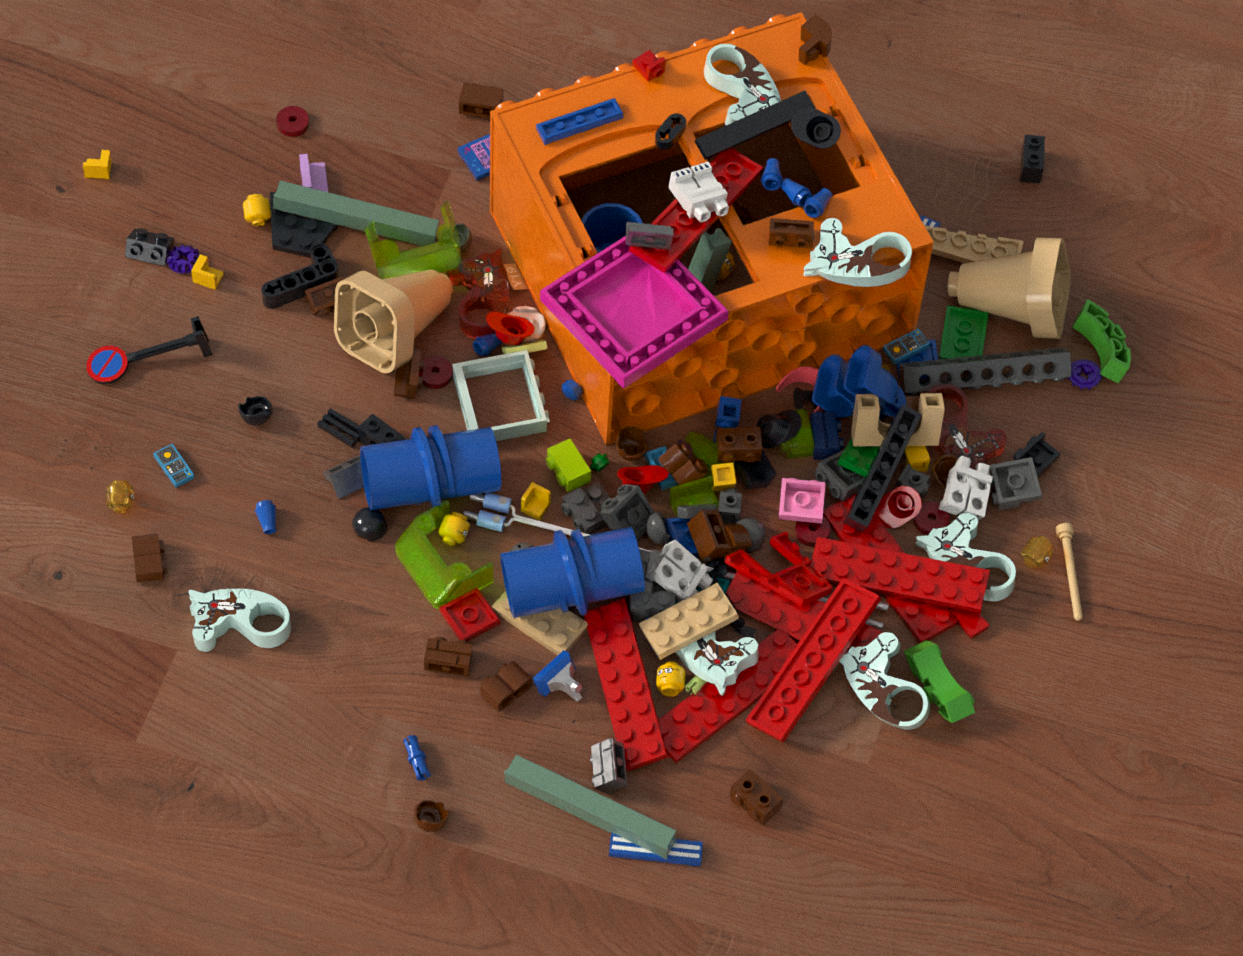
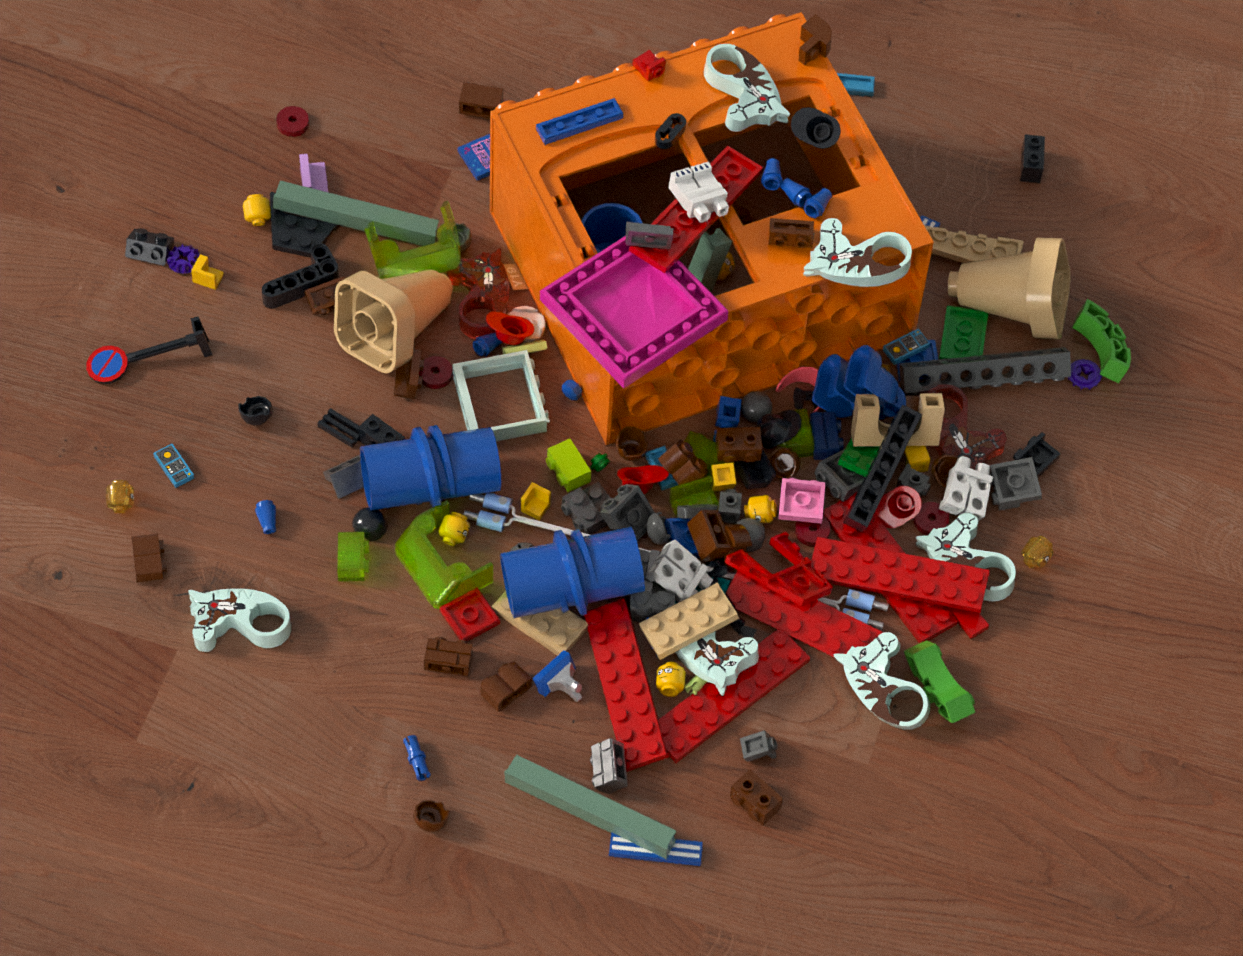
yellow panel [83,150,112,179] -> none
black tile [695,90,816,160] -> none
red plate [745,578,881,743] -> none
tan piece [1056,523,1083,621] -> none
none -> clear neon green brick [337,532,369,581]
none -> dark grey hair [740,391,773,422]
none -> dark grey bracket [740,730,778,762]
none -> yellow head [744,495,777,524]
none -> reddish brown hair [769,447,801,479]
none -> dark azure tile [837,73,875,97]

